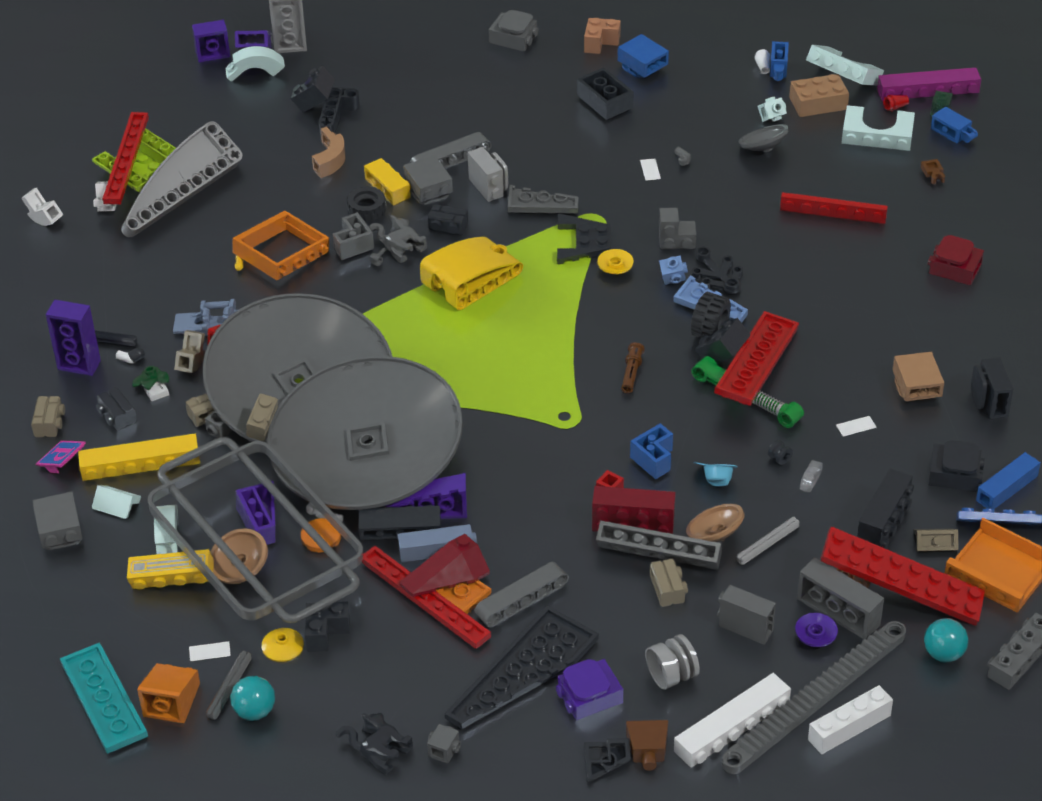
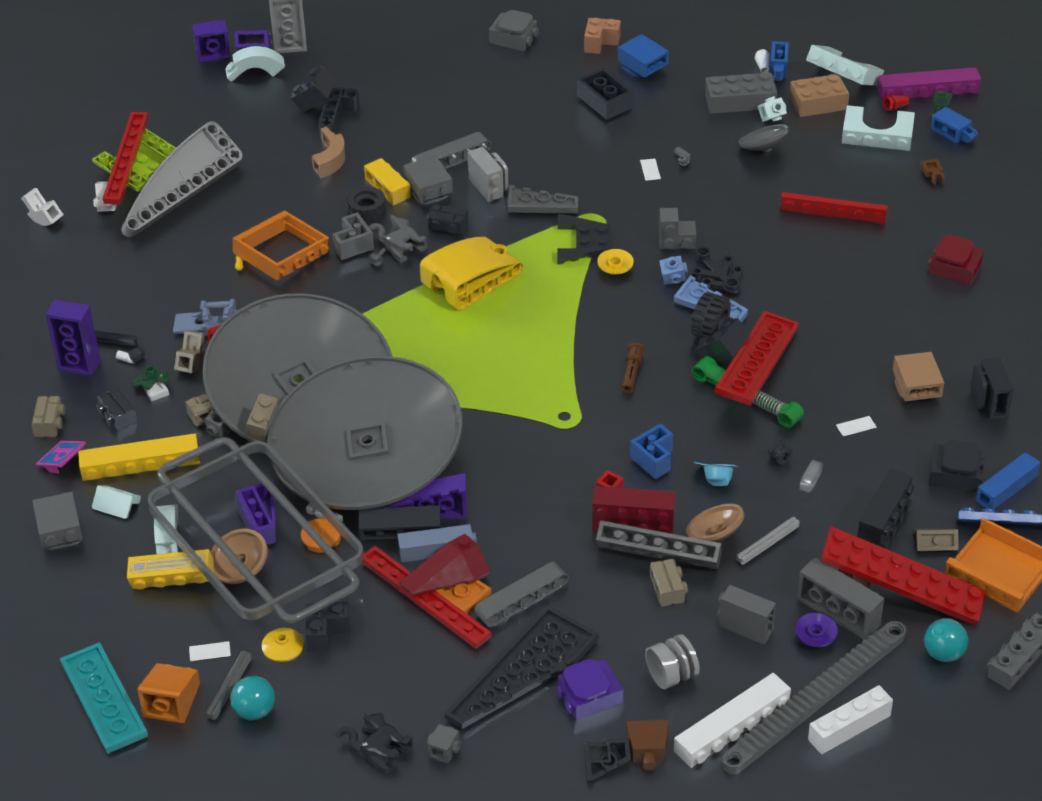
none -> dark grey brick [705,73,777,114]

